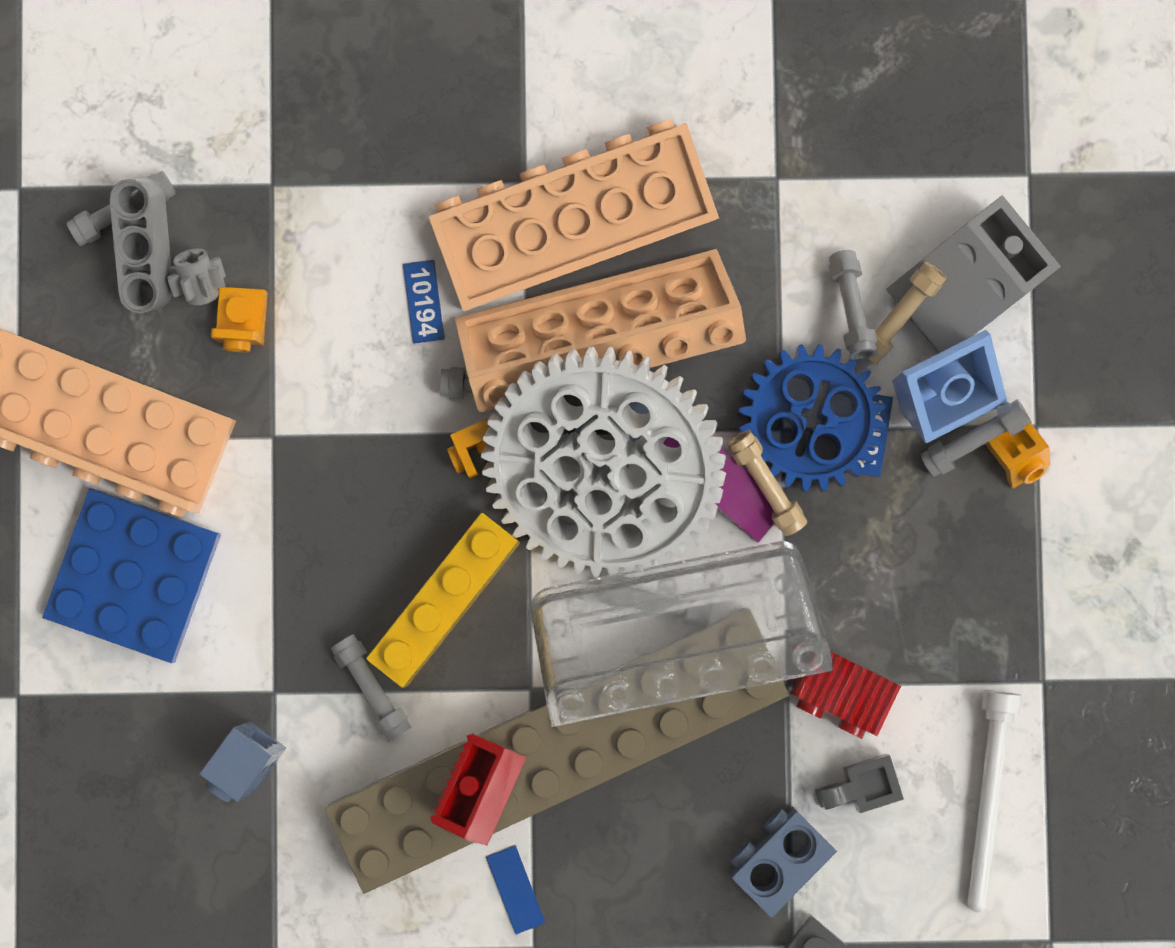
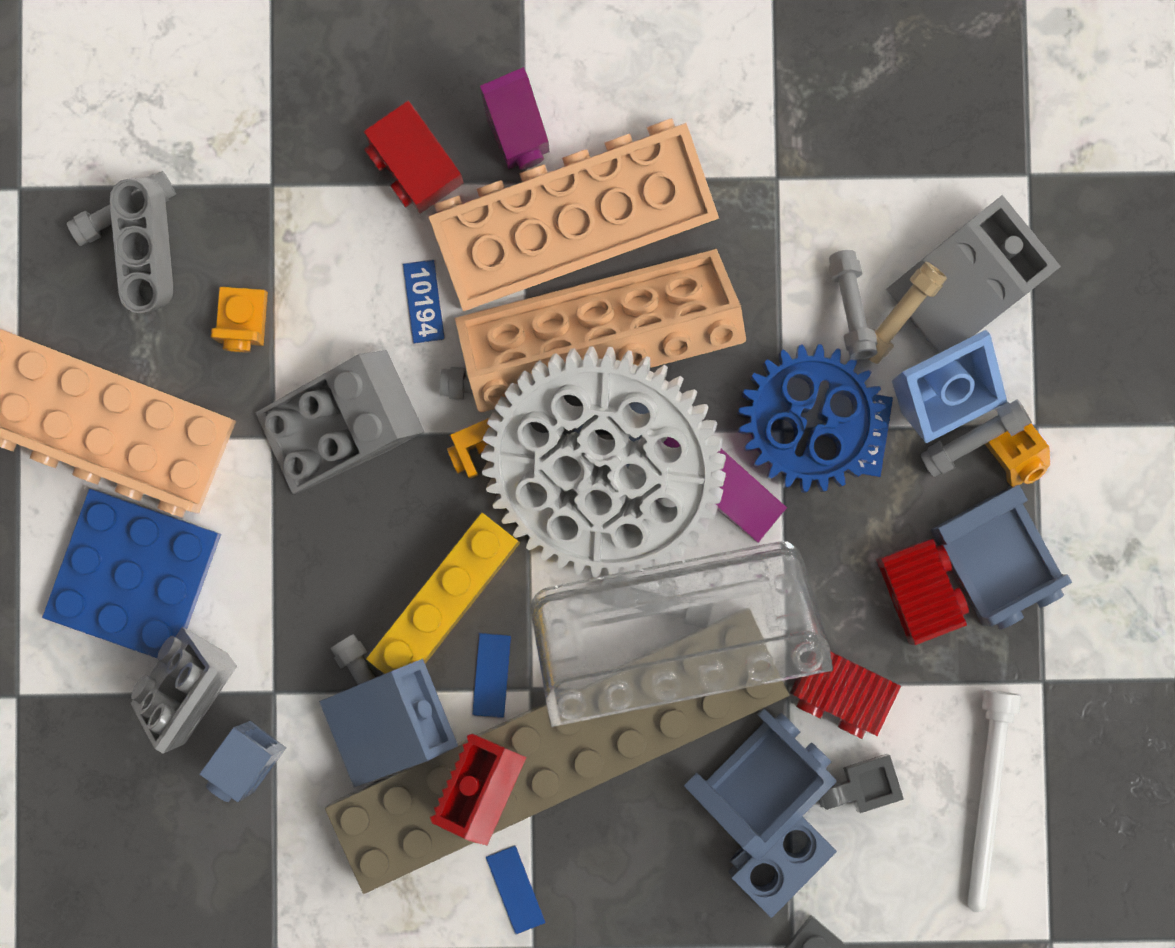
light grey gear [167,248,226,305] -> none
tan bar [727,430,807,536] -> none
none -> light grey slope [130,627,237,754]
none -> light grey slope [255,350,424,494]
none -> sand blue panel [319,658,458,787]
none -> red brick [364,100,464,214]
none -> blue sticker [472,633,511,718]
none -> magenta slope [480,67,550,170]
none -> sand blue panel [684,708,837,861]
none -> red brick [876,539,969,645]
none -> sand blue panel [930,485,1072,630]

